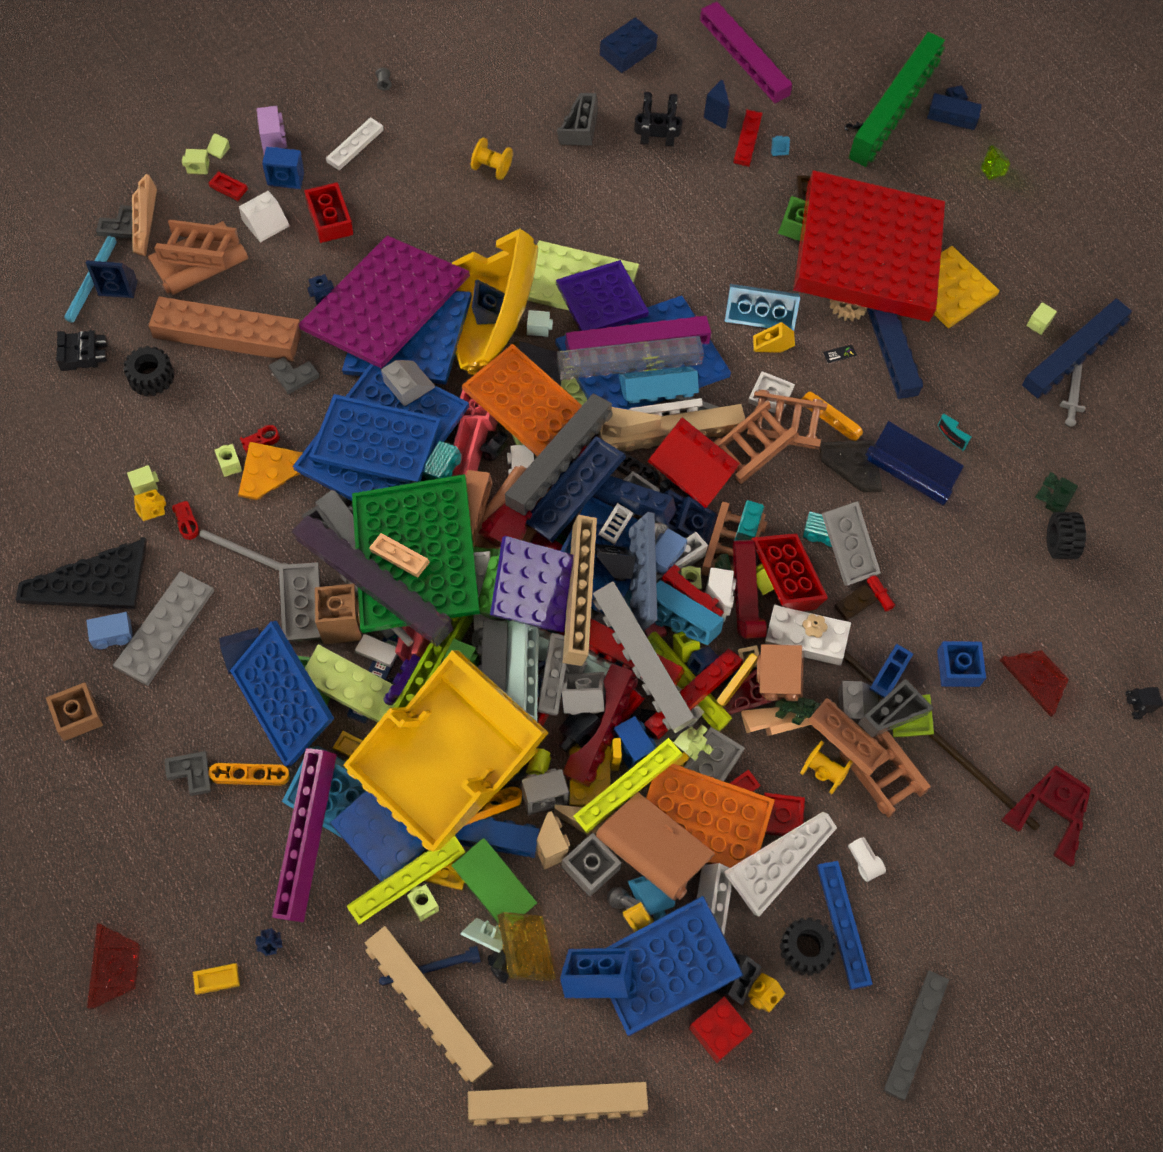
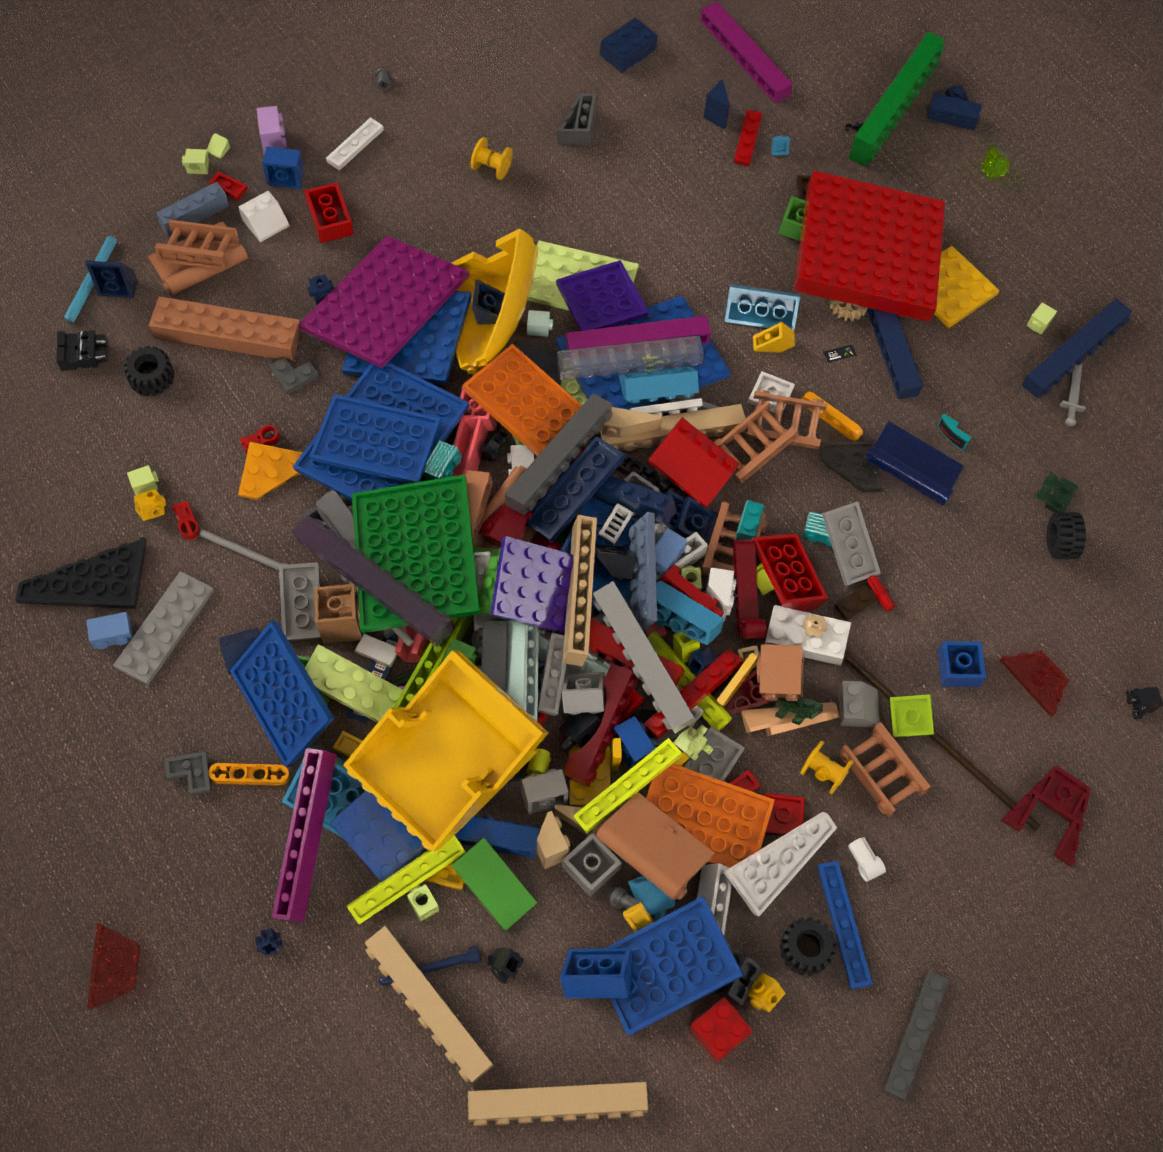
medium nougat brick [46,682,103,741] -> none
dark grey plate [96,205,132,239] -> none
light nougat wedge [132,174,157,256] -> none
yellow tile [193,963,240,995] -> none
yellowish green brick [215,444,242,477] -> none
light nougat plate [369,533,430,578] -> none
light grey slope [381,360,435,407] -> none
dark purple plate [383,654,420,705] -> none
light aqua piece [461,918,514,953] -> none
light orange beam [464,787,522,826] -> none
clear yellow plate [497,912,556,981] -> none
black piece [634,92,683,147] -> none
clear green plate [715,554,732,571] -> none
nougat plate [807,698,888,776] -> none
dark grey wedge [858,679,934,737] -> none
blue slope [870,644,913,698] -> none
none -> sand blue brick [156,182,229,237]

